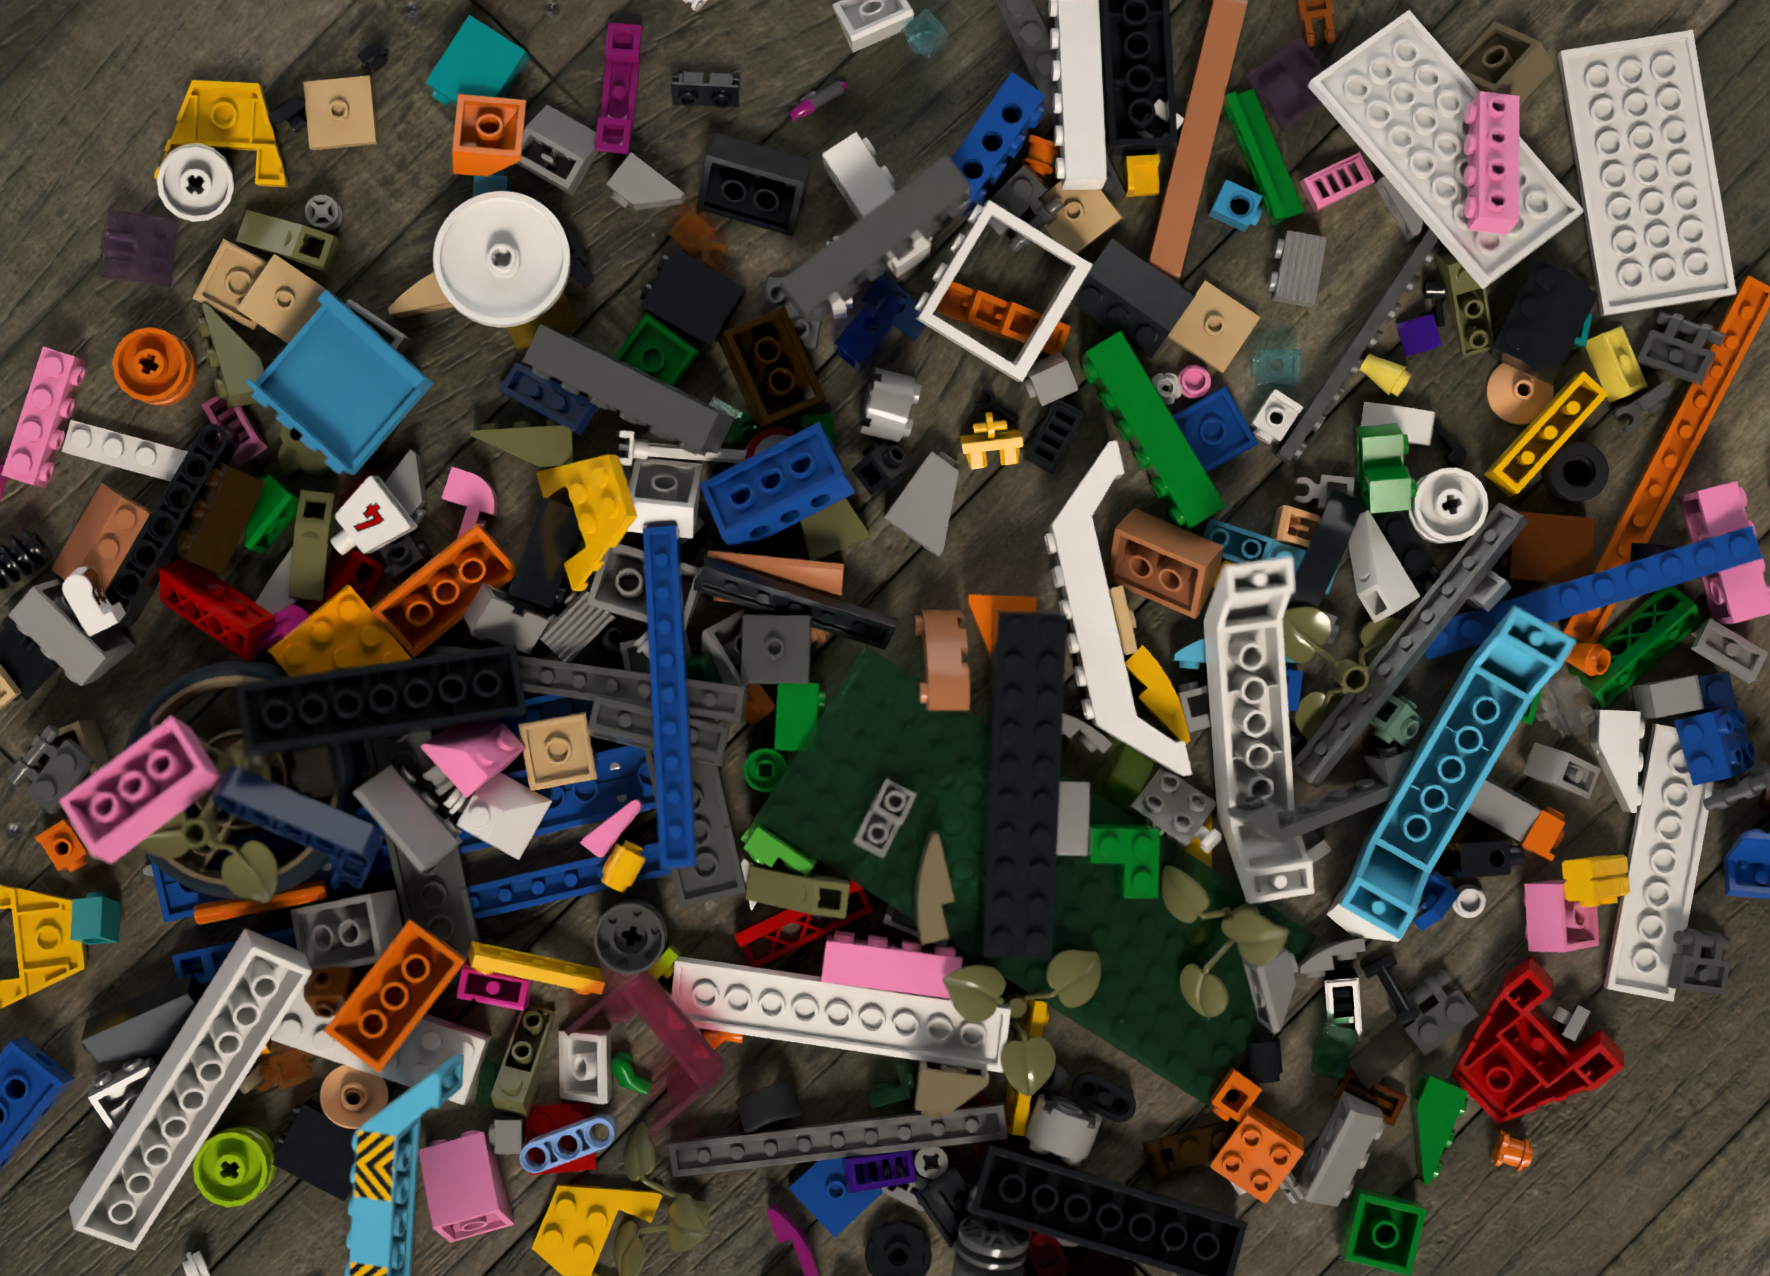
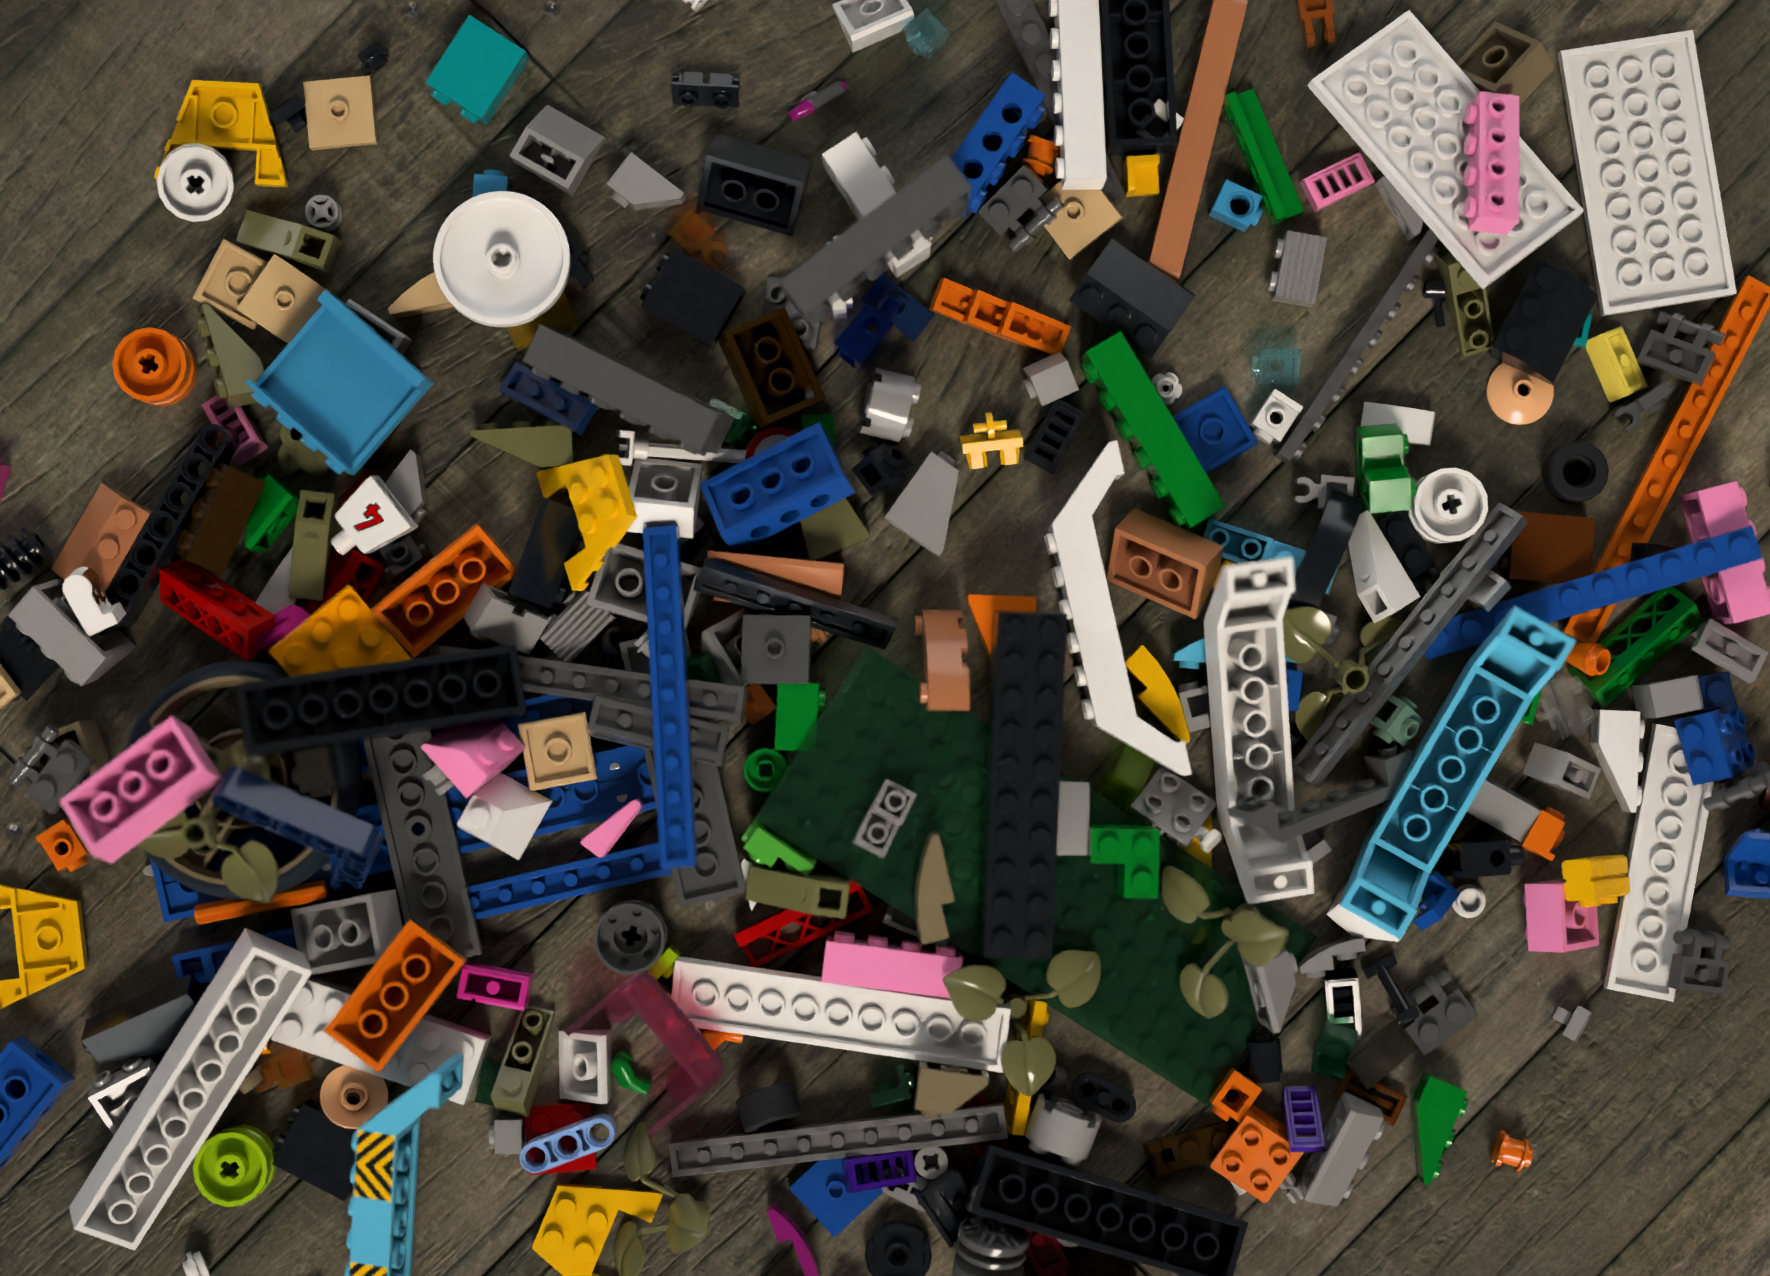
bright pink brick [1,347,87,488] -> none
white plate [62,420,201,481] -> none
teal brick [70,892,121,945] -> none
clear purple plate [100,209,177,287] -> none
reddish brown brick [303,966,360,1018] -> none
light grey slope [353,764,463,872] -> none
bright pink slope [419,1130,515,1243] -> none
bright pink brick [441,467,499,539] -> none
white plate [443,786,472,815] -> none
orange slope [452,94,526,177] -> none
yellow plate [468,941,606,995] -> none
magenta slope [595,22,642,154] -> none
yellow brick [600,840,646,893] -> none
green plate [614,312,701,388] -> none
white window [914,200,1092,382] -> none
black hand [975,389,1019,425] -> none
light grey slope [1062,713,1112,753] -> none
tan plate [1109,586,1138,655] -> none
tan plate [1167,280,1261,374] -> none
bright pink plate [1178,365,1211,399] -> none
clear purple plate [1245,37,1324,132] -> none
light nougat slope [1271,505,1319,549] -> none
green brick [1338,1186,1427,1276] -> none
light yellow cone [1359,353,1412,397] -> none
dark purple slope [1396,314,1441,357] -> none
black hand [1433,423,1467,468] -> none
red wedge [1451,955,1624,1124] -> none
yellow brick [1484,371,1608,497] -> none
none -> dark purple slope [1281,1086,1325,1152]

